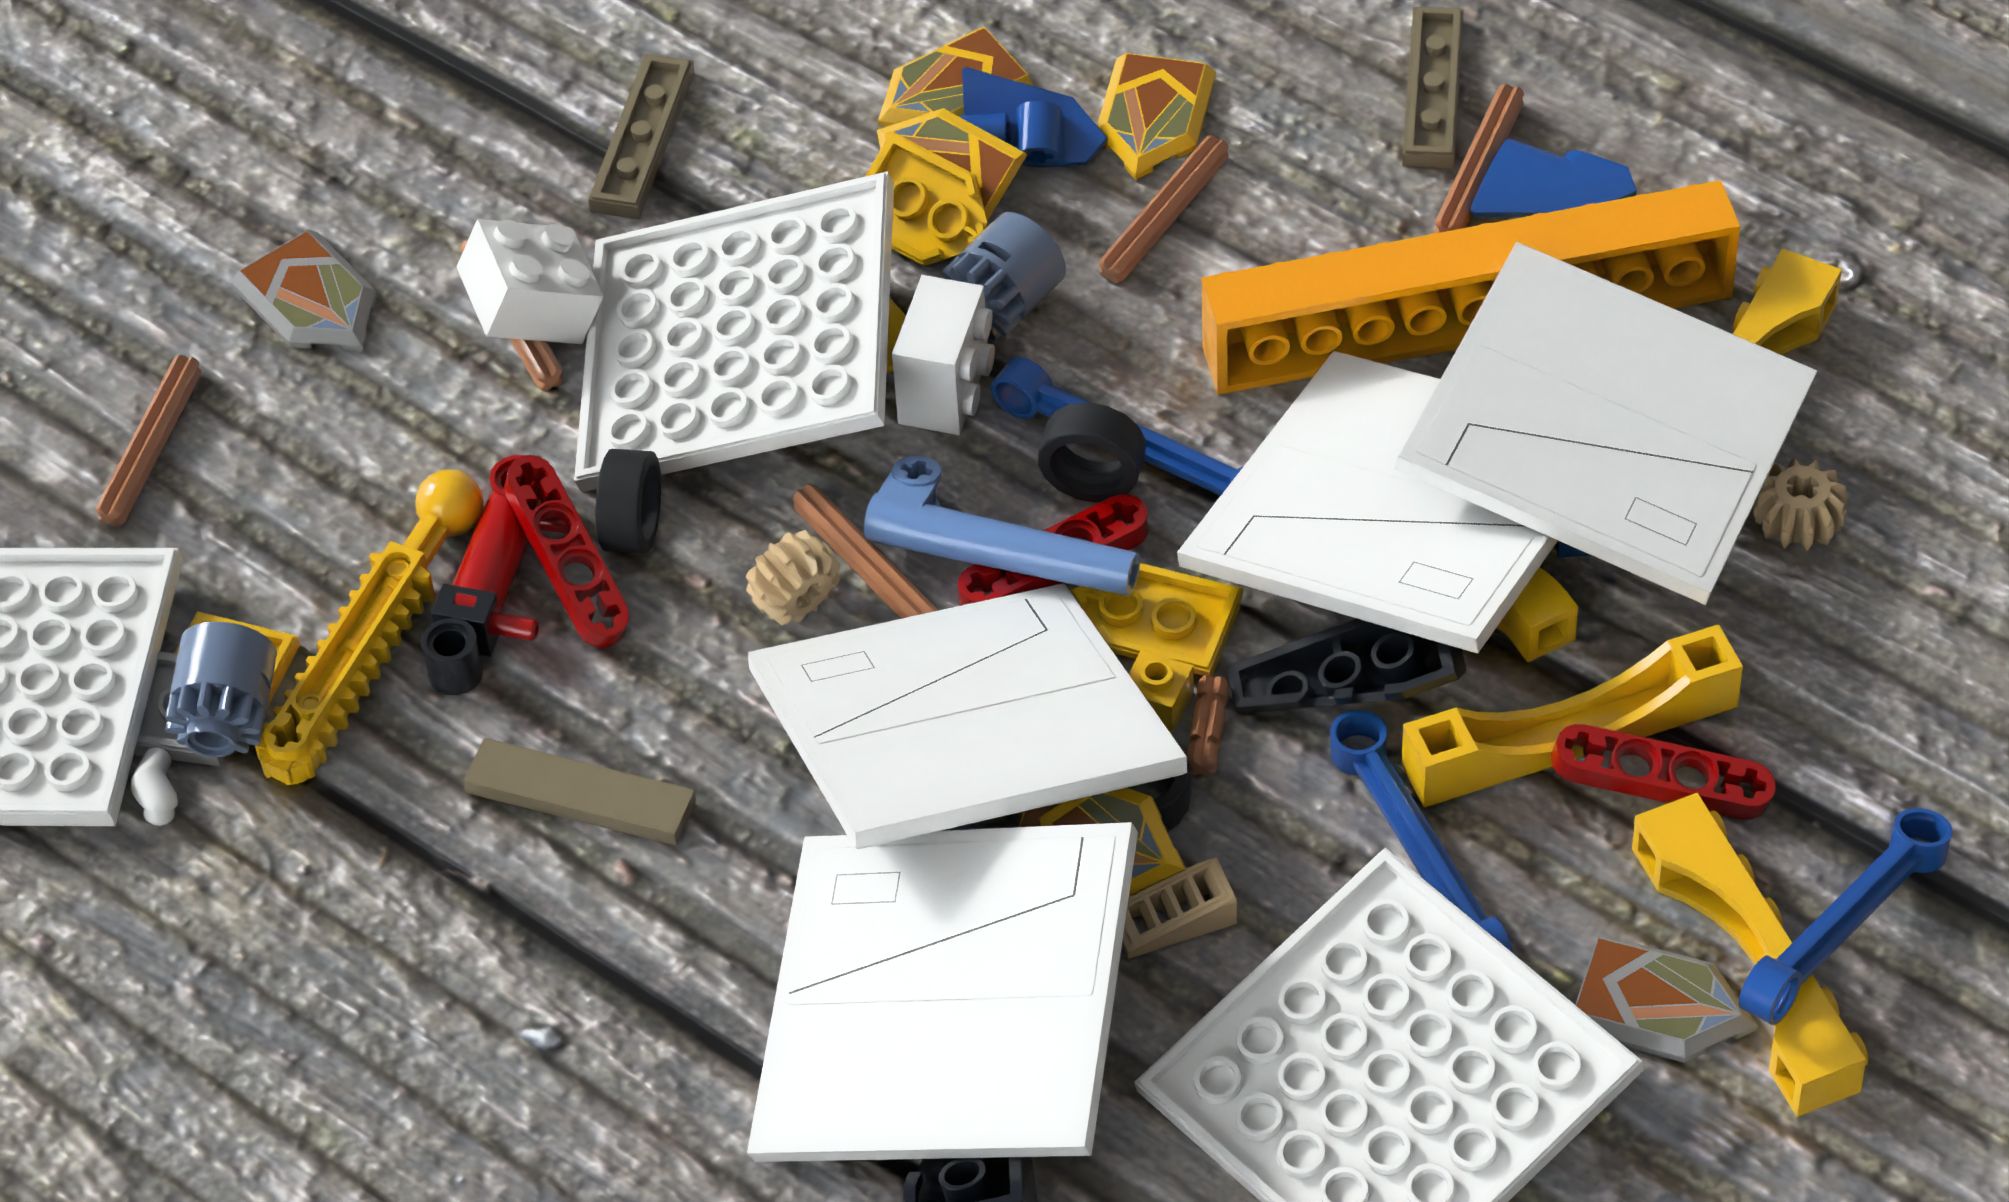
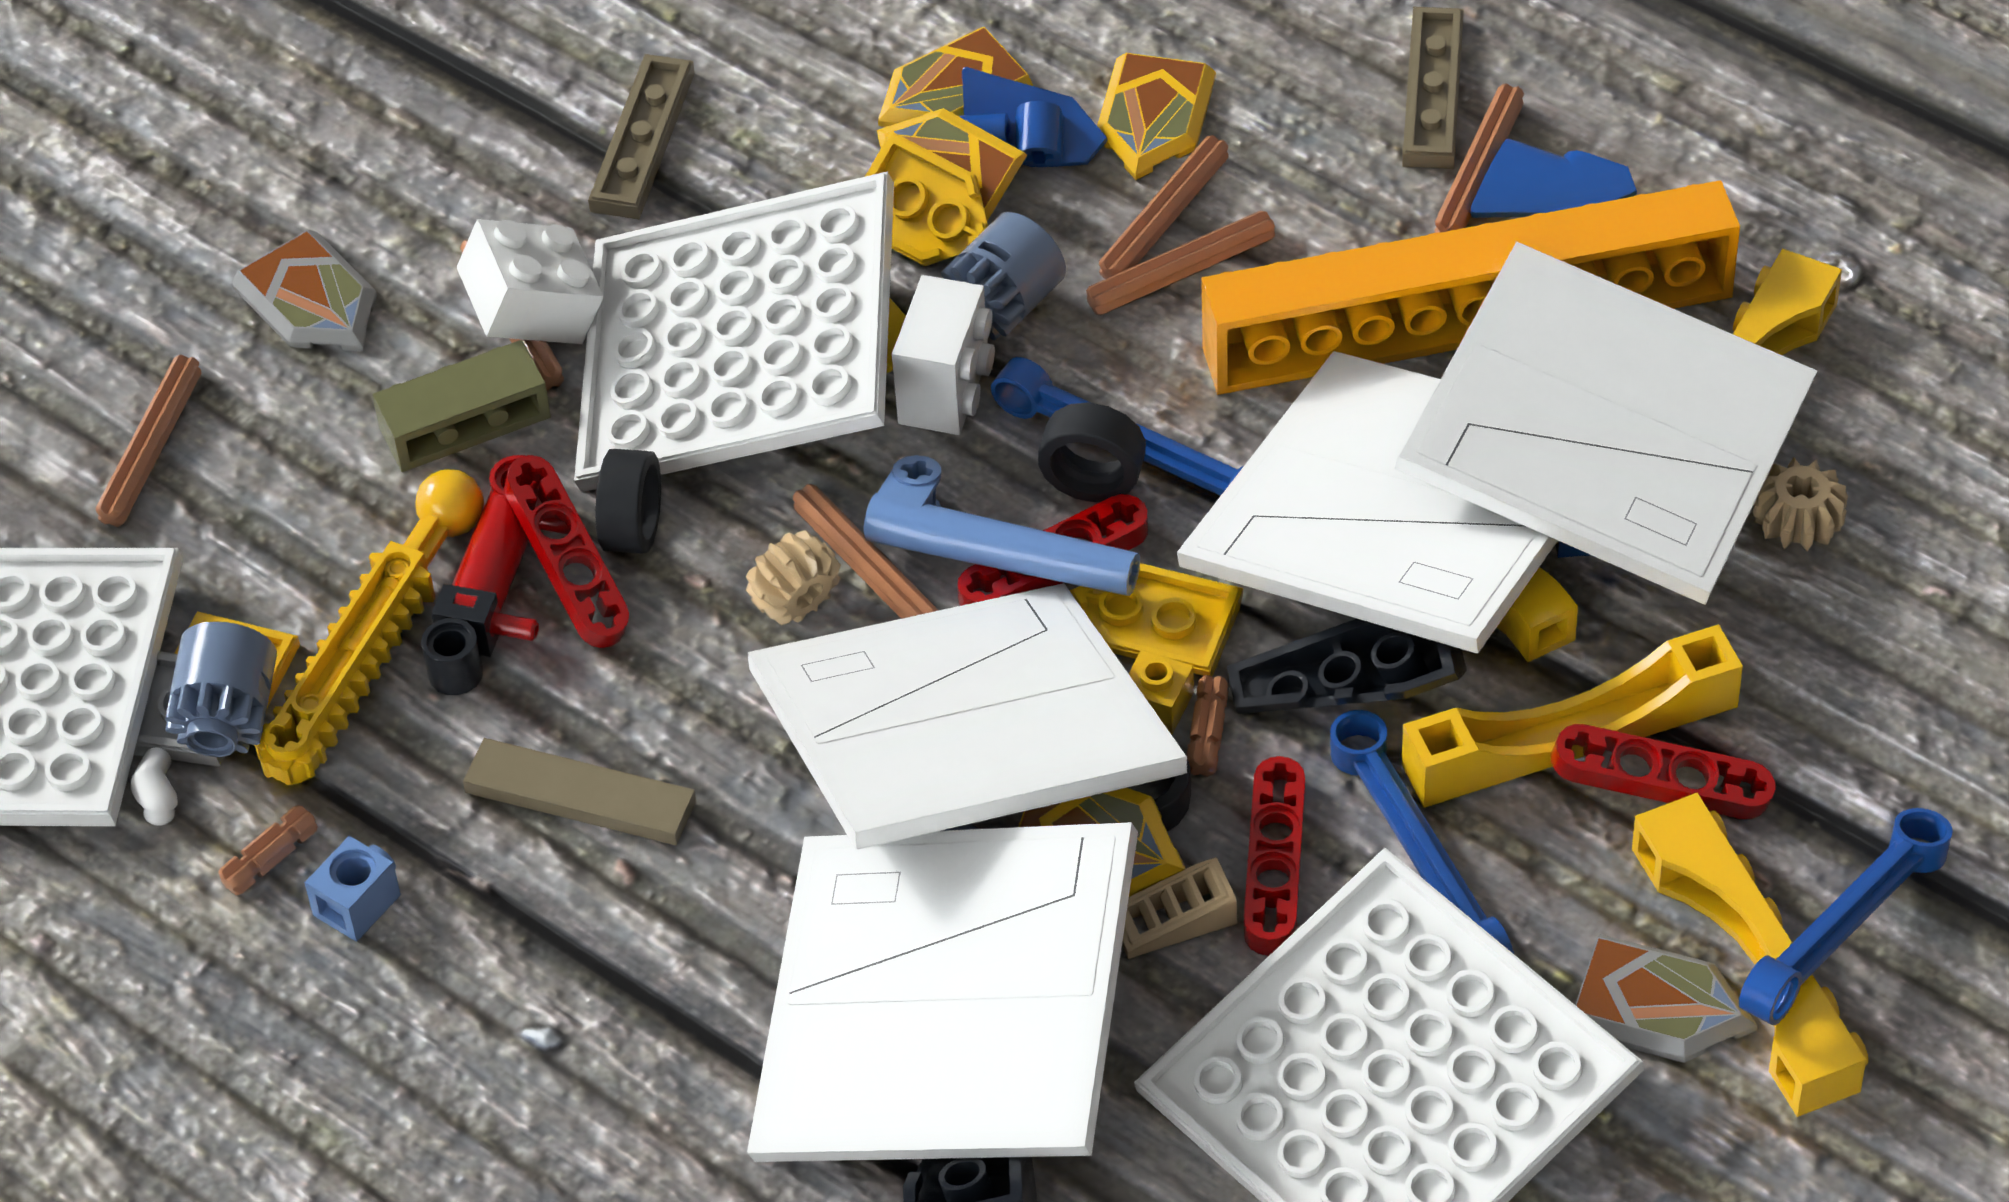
none -> nougat axle [218,805,318,895]
none -> medium blue brick [304,836,401,942]
none -> olive brick [372,339,551,472]
none -> nougat axle [1086,210,1275,315]
none -> red beam [1244,756,1305,956]

